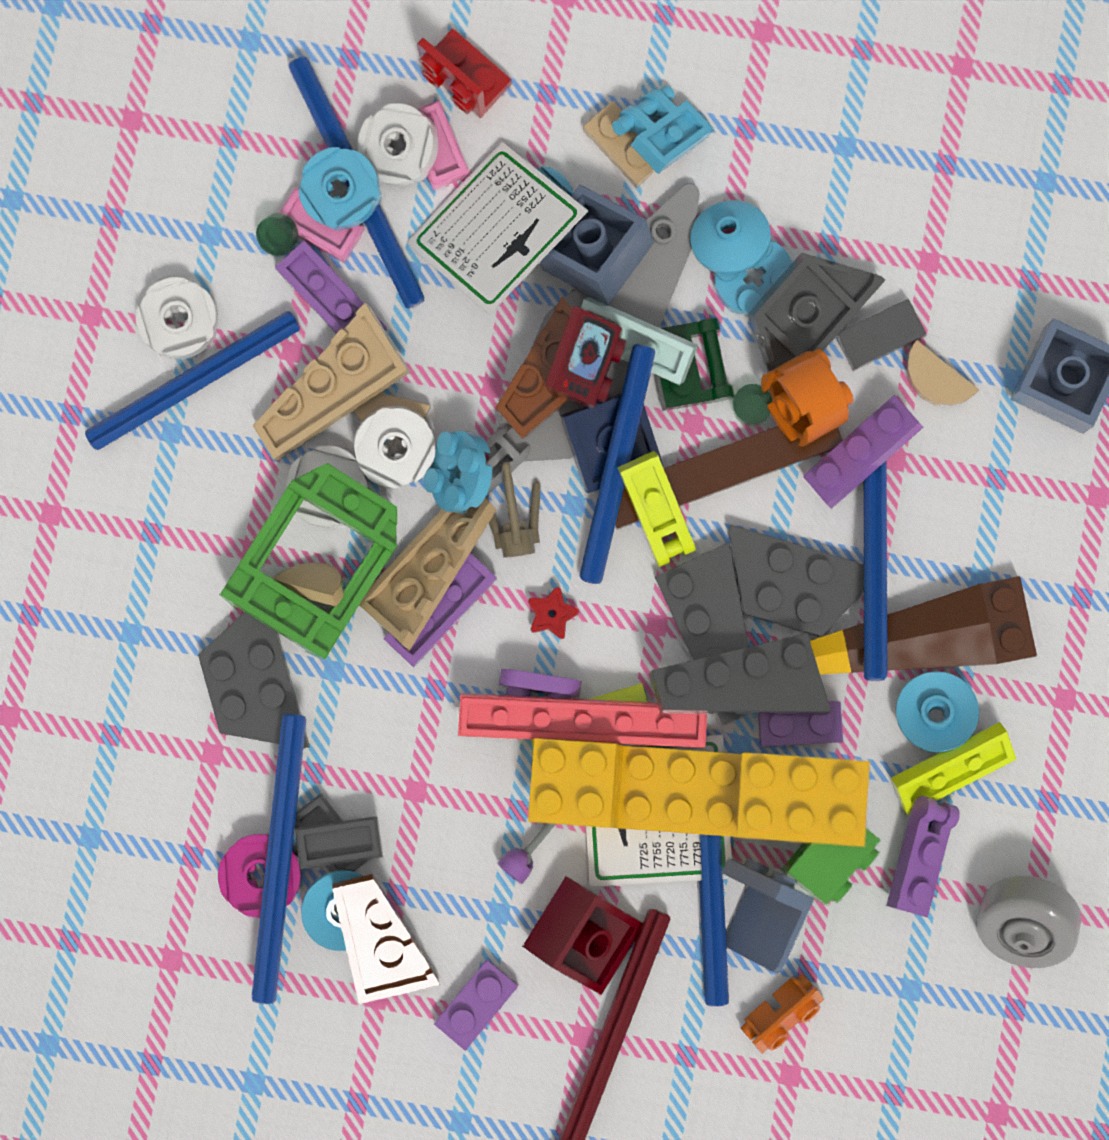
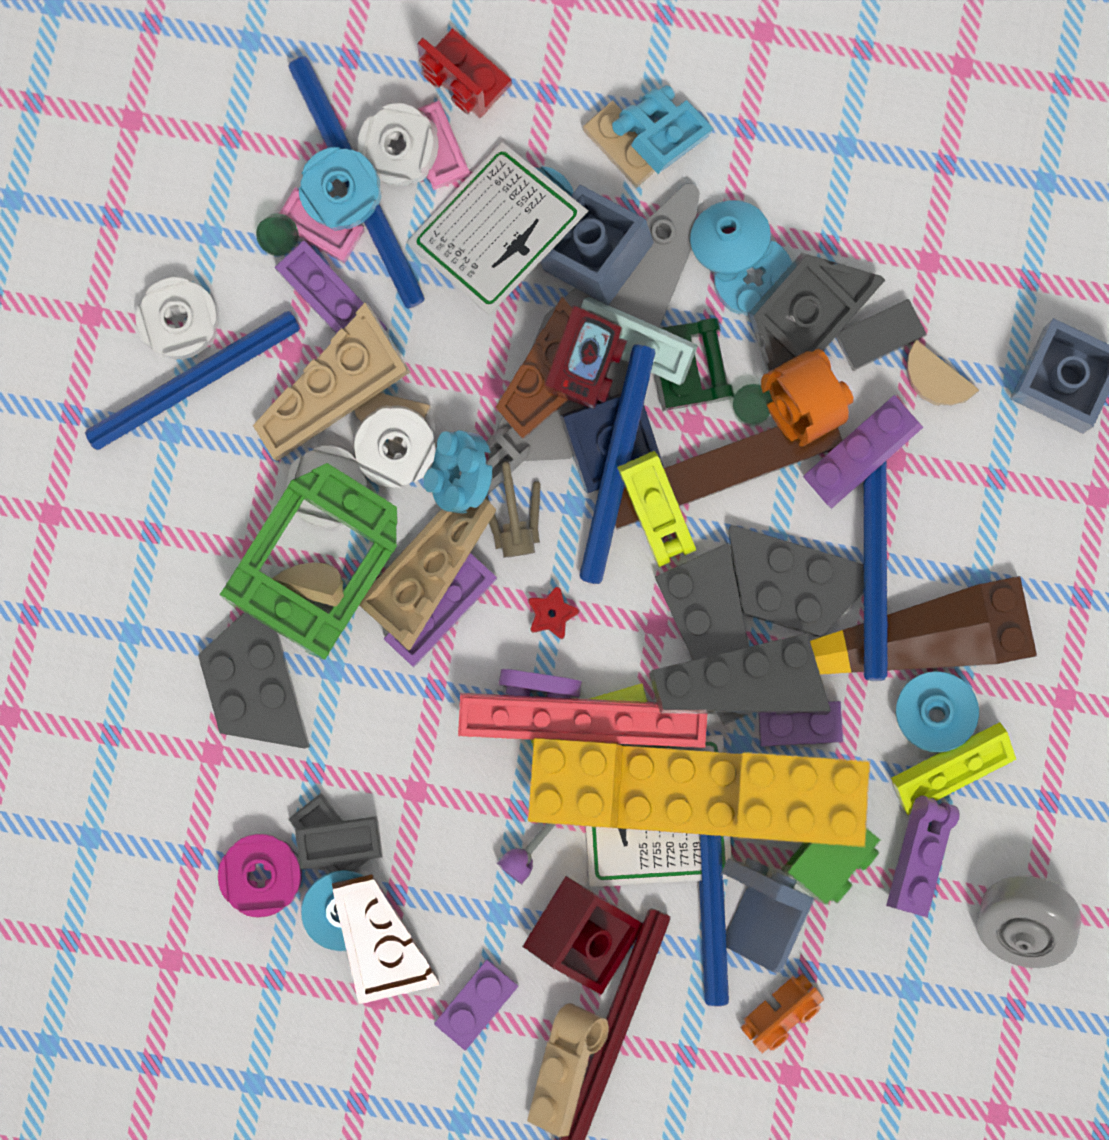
blue axle [251,714,307,1004] -> none
none -> tan plate [527,1003,609,1137]

